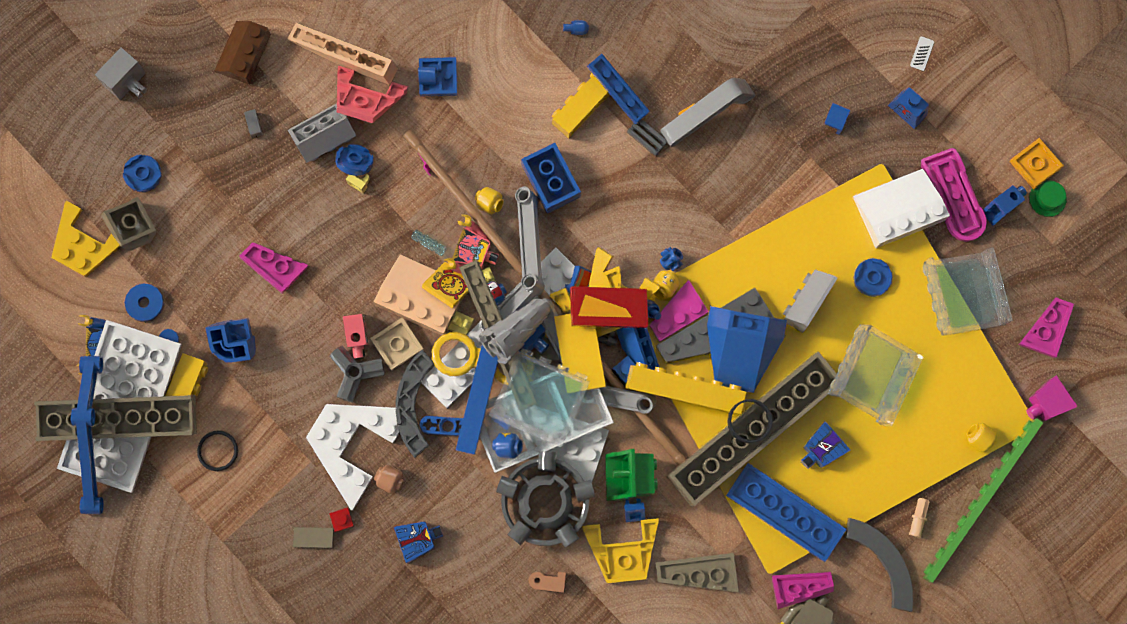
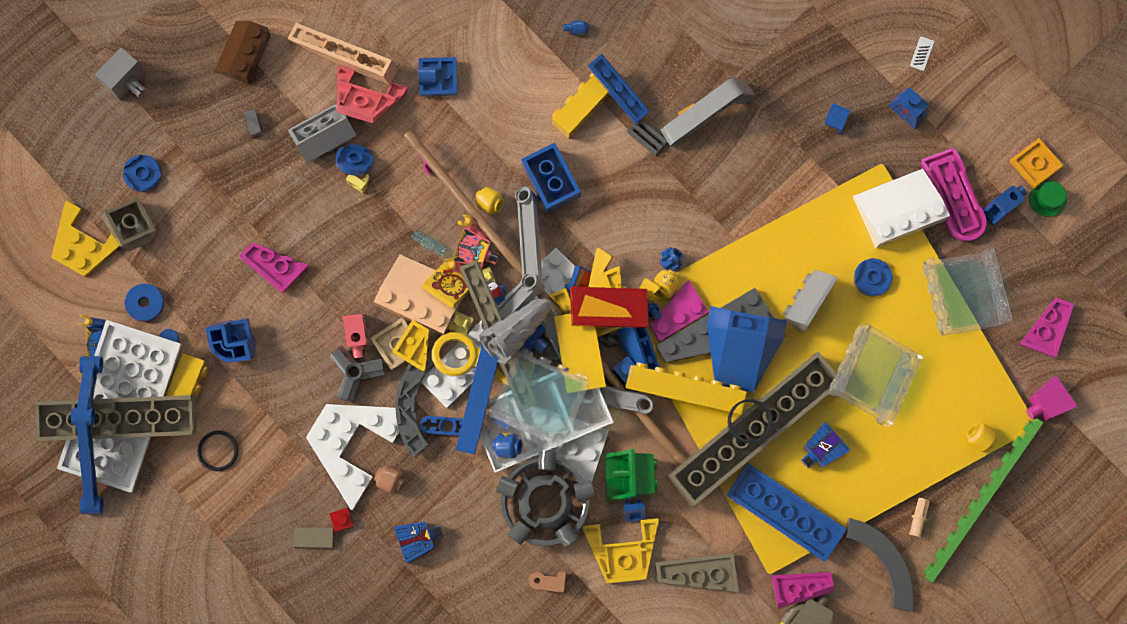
none -> yellow wing [392,320,429,372]

